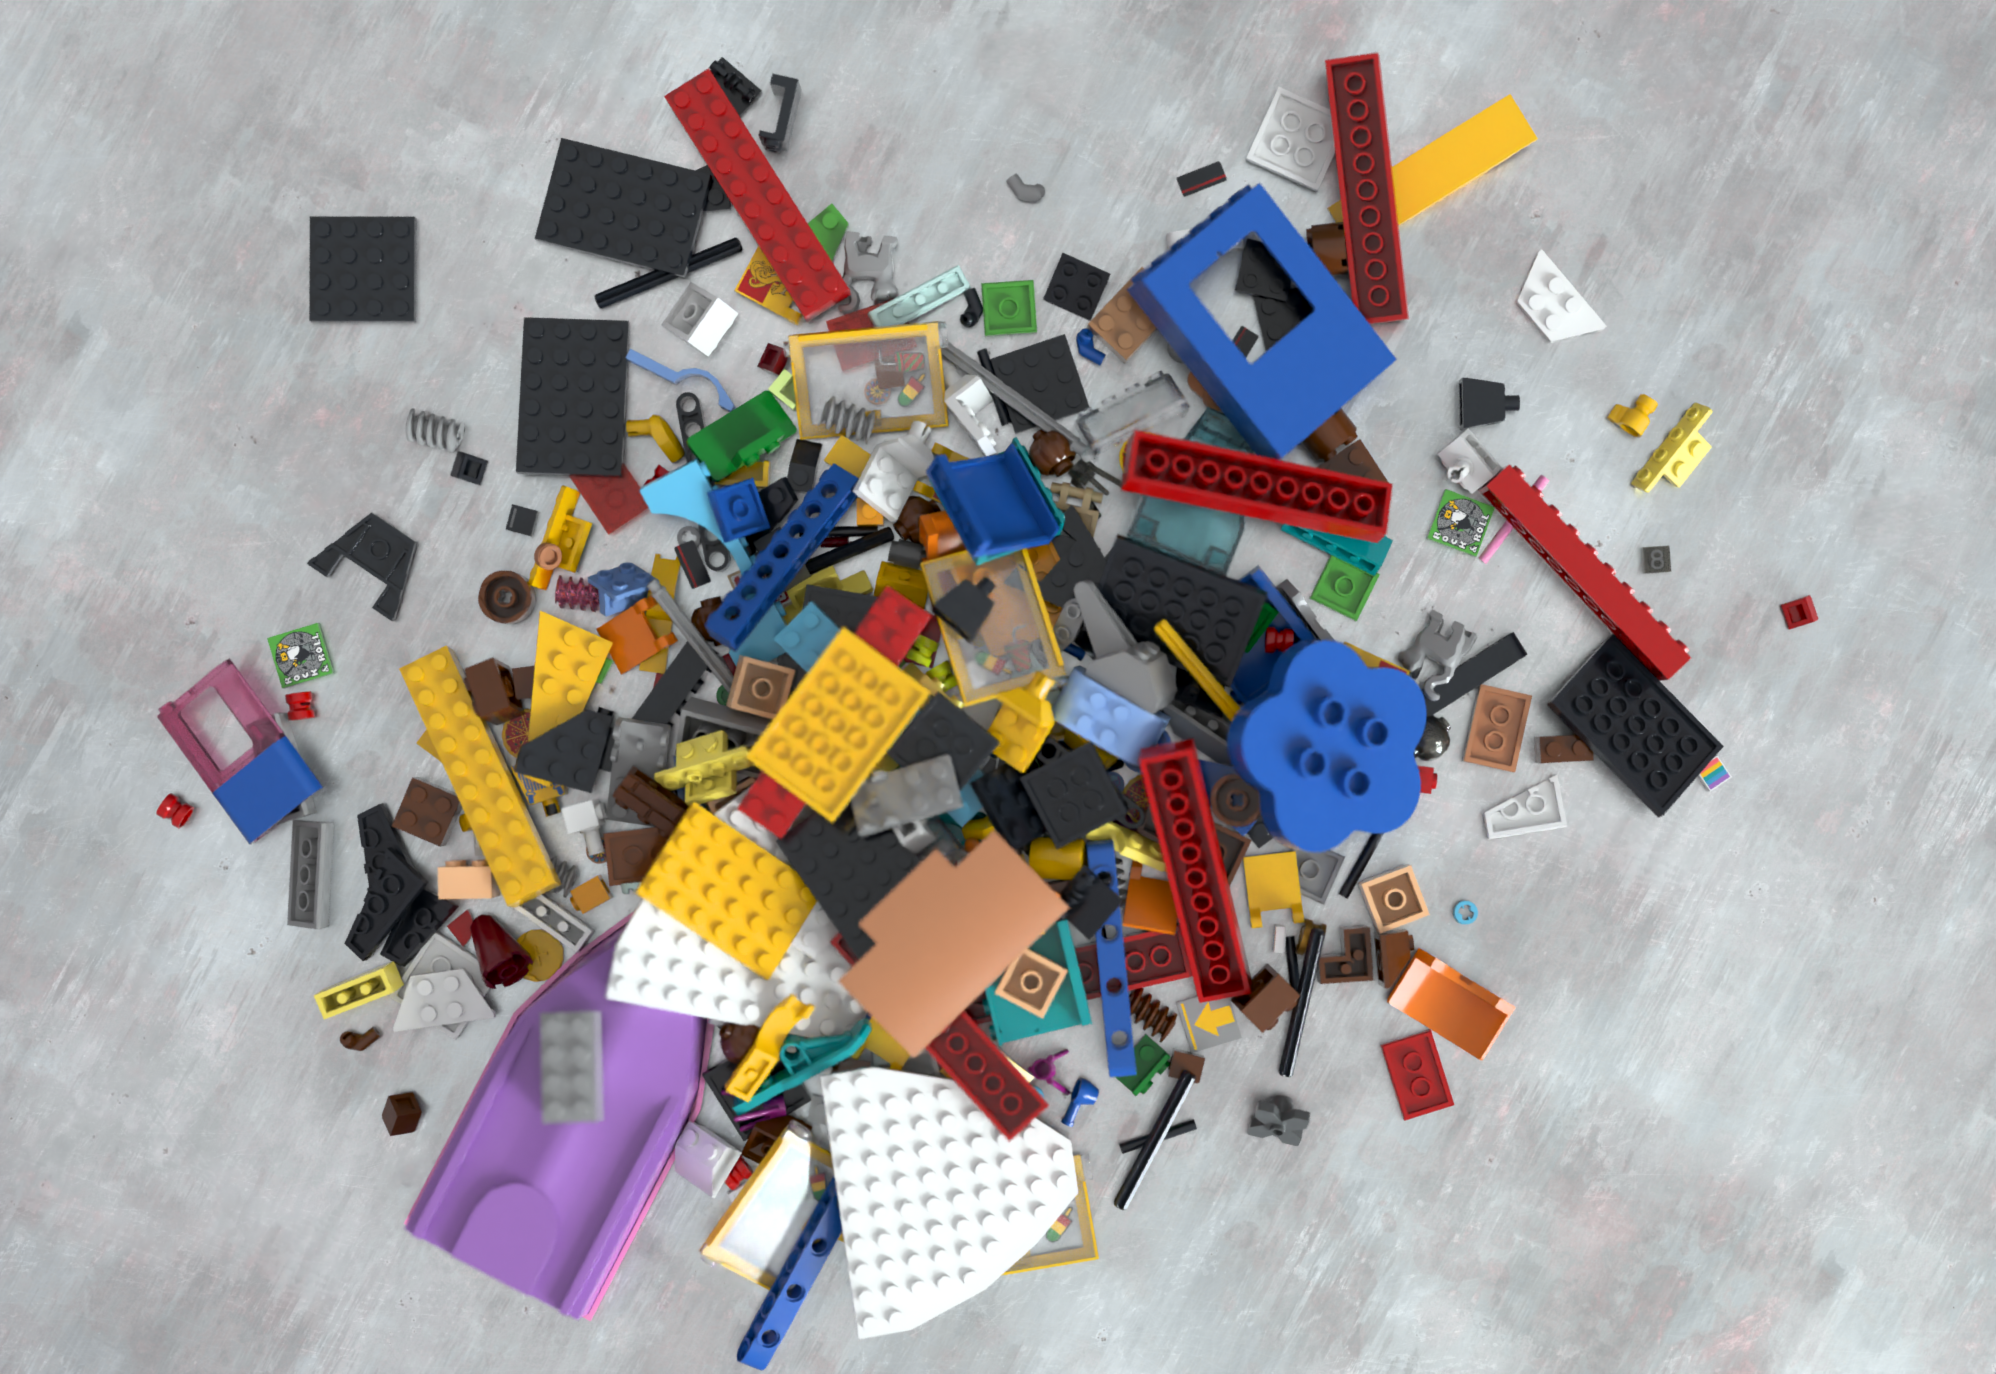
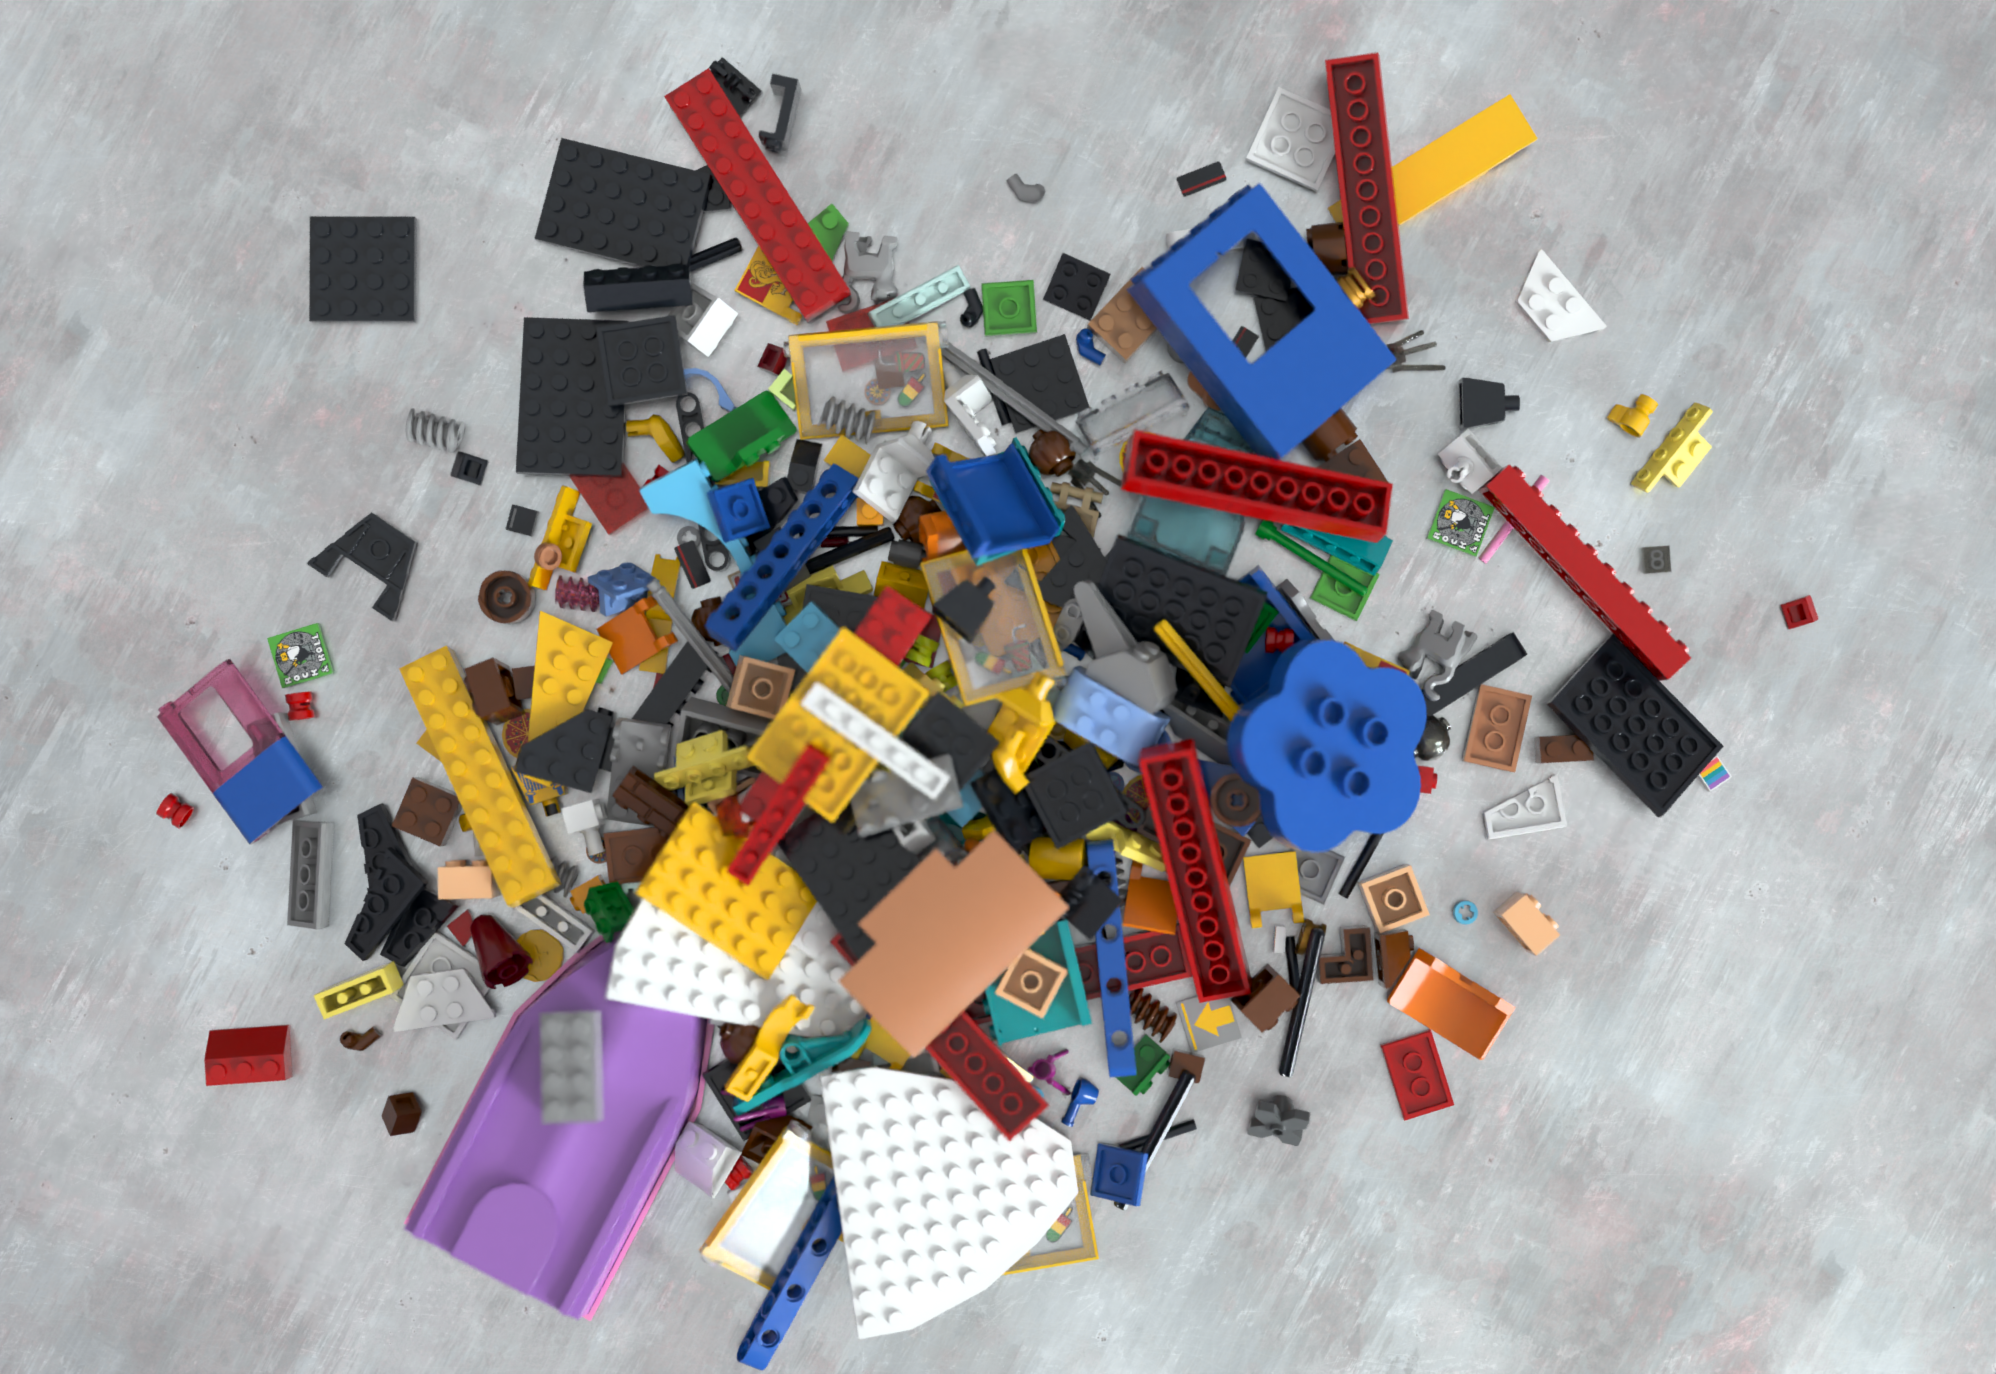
none -> red slope [204,1025,293,1086]
none -> black brick [583,263,693,313]
none -> green bracket [584,881,635,943]
none -> black plate [596,315,688,407]
none -> clear red bracket [717,796,757,839]
none -> red plate [726,741,832,886]
none -> white plate [801,682,950,799]
none -> yellow arm [992,727,1029,794]
none -> blue tile [1090,1143,1148,1206]
none -> green piece [1254,520,1368,596]
none -> pearl gold wheel [1336,266,1375,309]
none -> clear smoke plant [1386,330,1446,373]
none -> light nougat brick [1493,892,1560,956]

